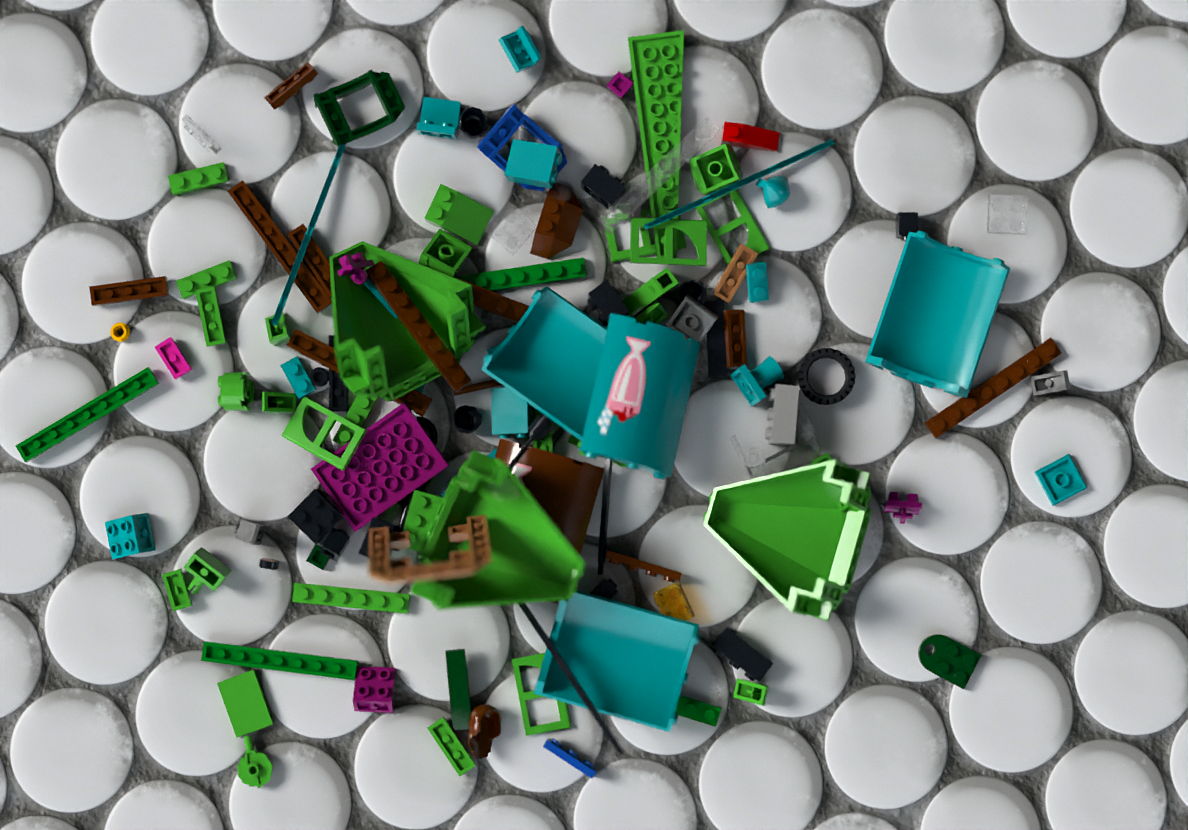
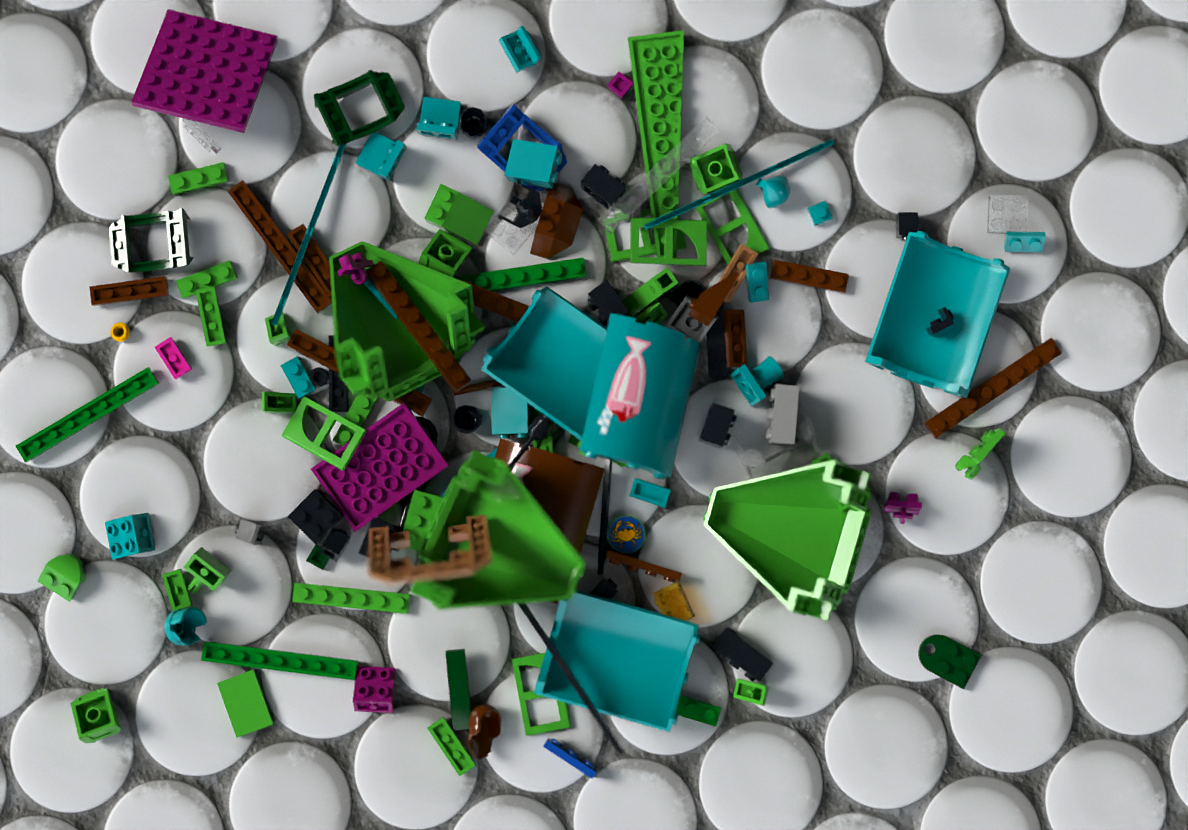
bright green brick [218,372,254,411] -> none
bright green piece [237,735,273,788] -> none
black tile [259,558,279,570] -> none
reddish brown plate [264,62,318,110] -> none
red slope [721,122,780,152] -> none
black tyre [798,348,856,405] -> none
flat silver slope [1030,370,1070,396] -> none
teal tile [1034,454,1087,506] -> none
none -> bright green slope [38,553,86,602]
none -> bright green slope [71,688,121,743]
none -> wedge [109,208,194,273]
none -> magenta plate [131,9,278,133]
none -> teal helmet [164,607,207,646]
none -> teal bracket [356,132,407,181]
none -> black piece [498,180,542,229]
none -> tile [607,515,645,554]
none -> teal tile [629,478,671,508]
none -> reddish brown slope [688,272,739,326]
none -> black brick [699,403,737,449]
none -> reddish brown plate [770,259,849,294]
none -> teal plate [807,200,833,226]
none -> black bracket [926,307,954,336]
none -> bright green plate [955,428,1005,480]
none -> teal plate [1004,232,1046,252]

